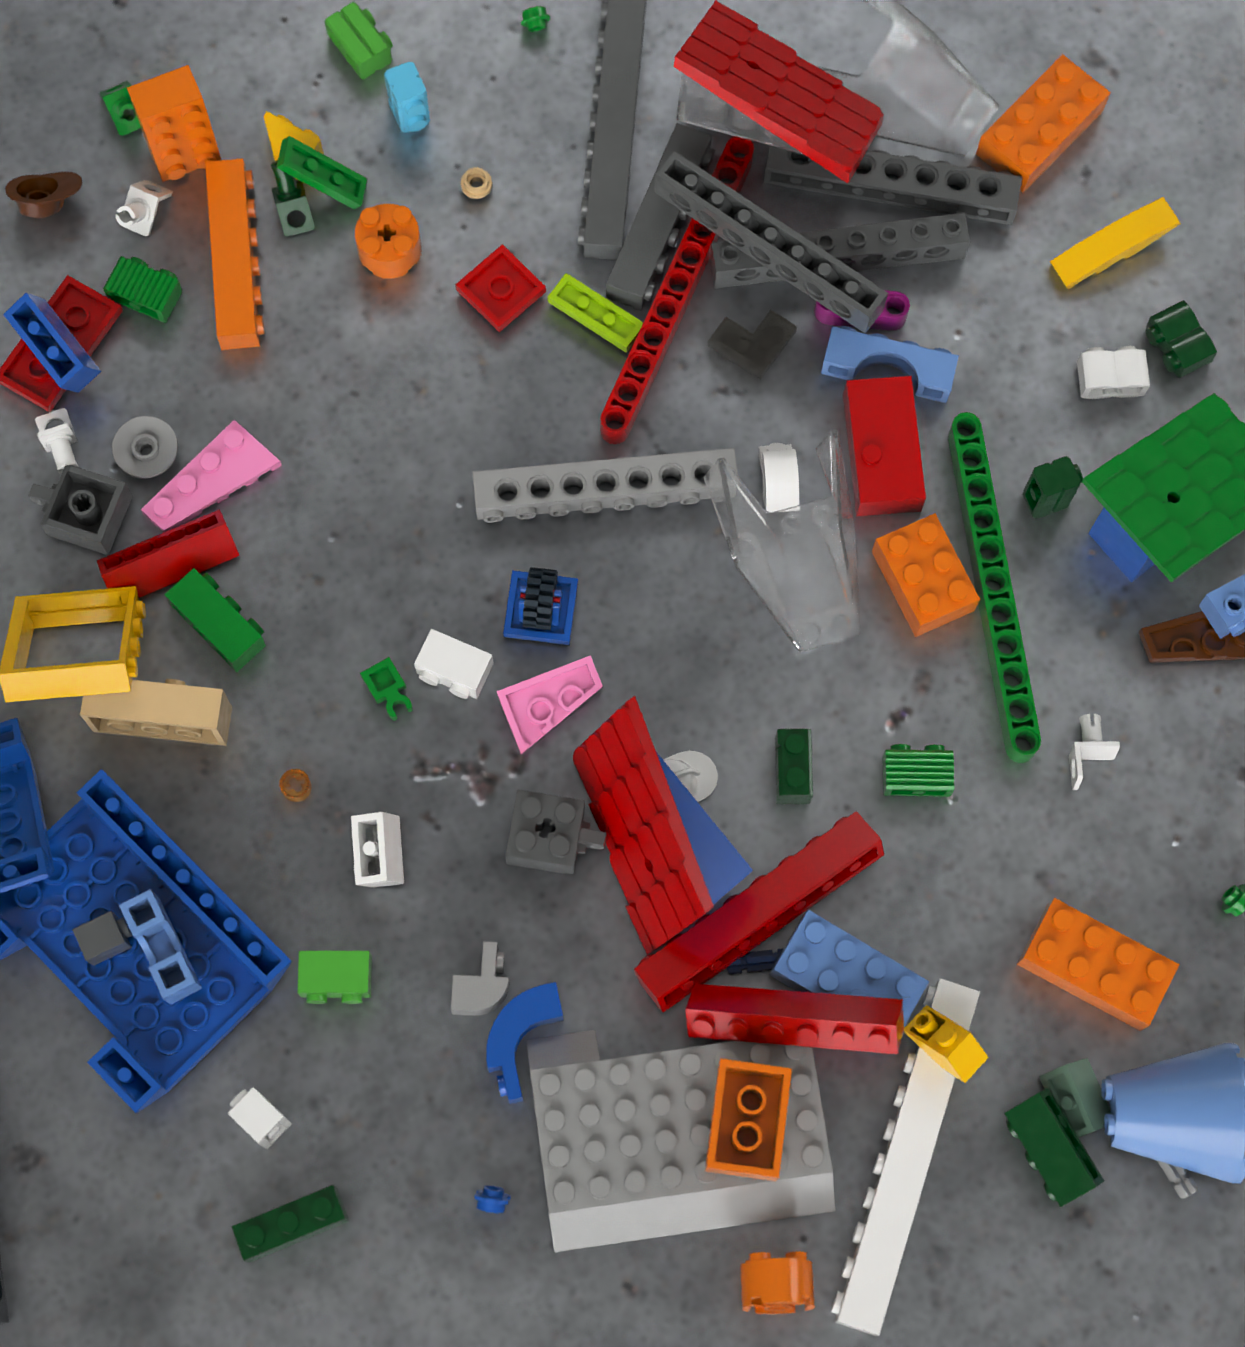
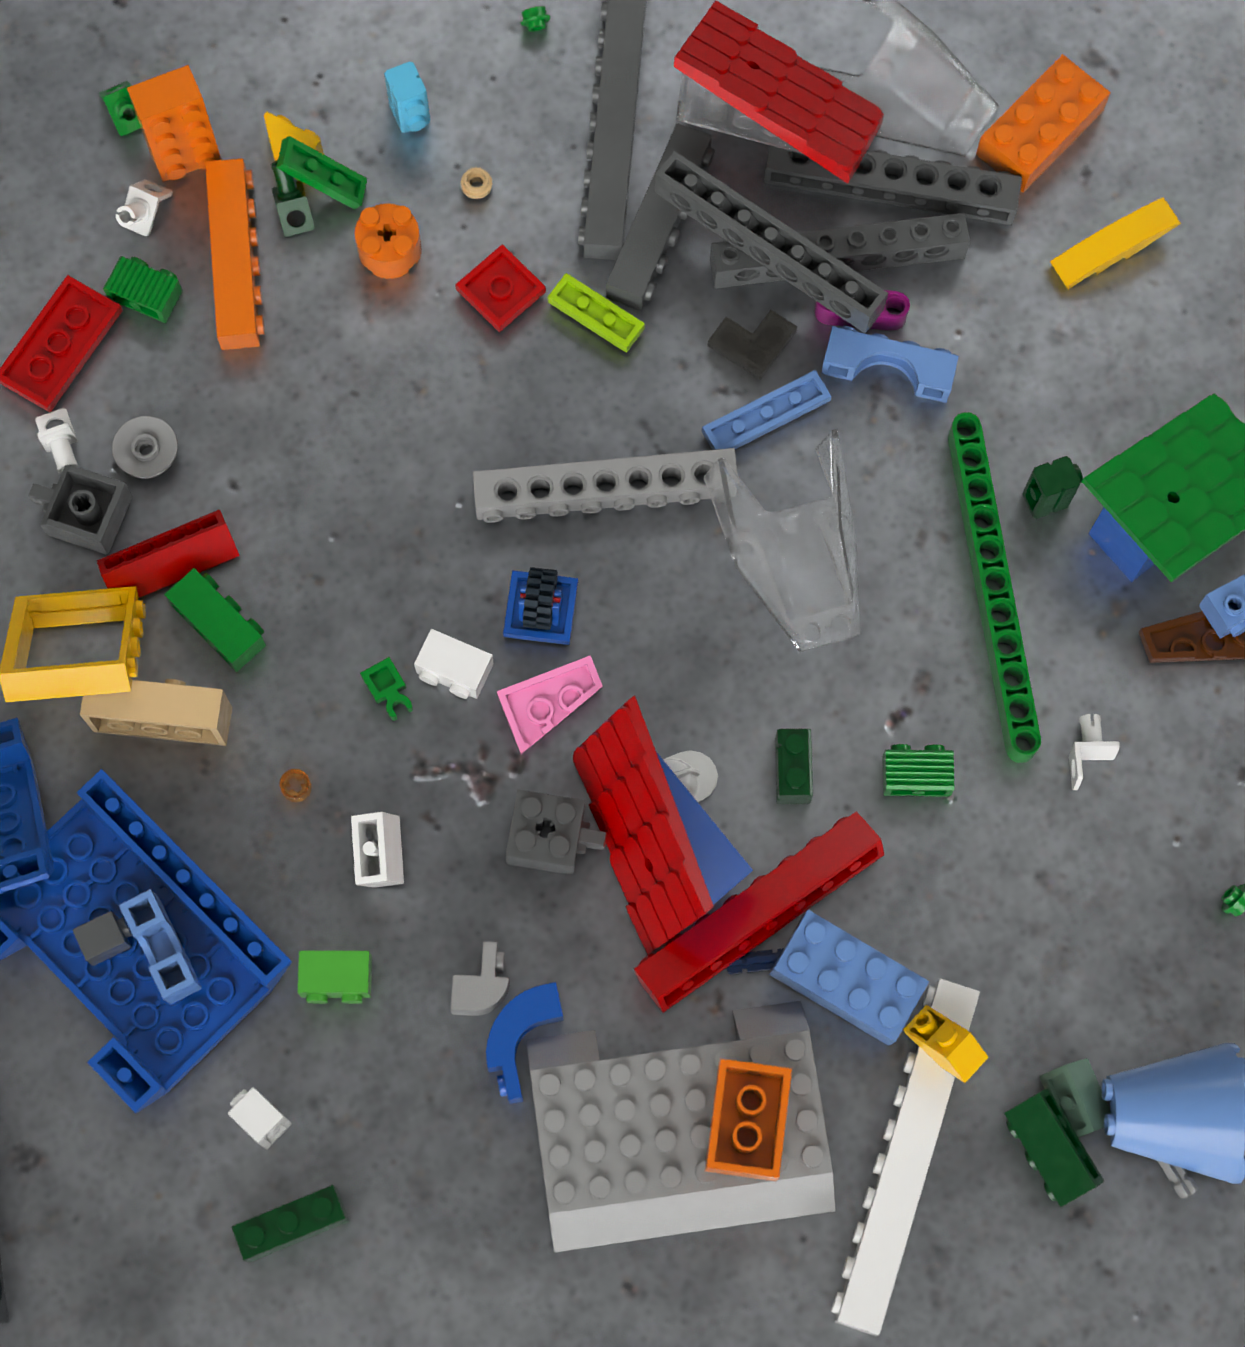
blue brick [3,292,101,393] -> none
reddish brown piece [5,171,83,218] -> none
bright pink wing [141,420,282,533] -> none
bright green brick [324,2,393,80] -> none
blue plate [474,1185,511,1213] -> none
red beam [600,135,754,445] -> none
red brick [685,984,904,1054] -> none
orange brick [740,1251,815,1314] -> none
white brick [759,443,799,514] -> none
red brick [843,376,926,516] -> none
orange brick [872,513,980,637] -> none
orange brick [1017,898,1180,1031] -> none
white brick [1077,346,1150,399] -> none
dark green brick [1146,300,1217,378] -> none
none -> medium blue plate [702,370,832,450]

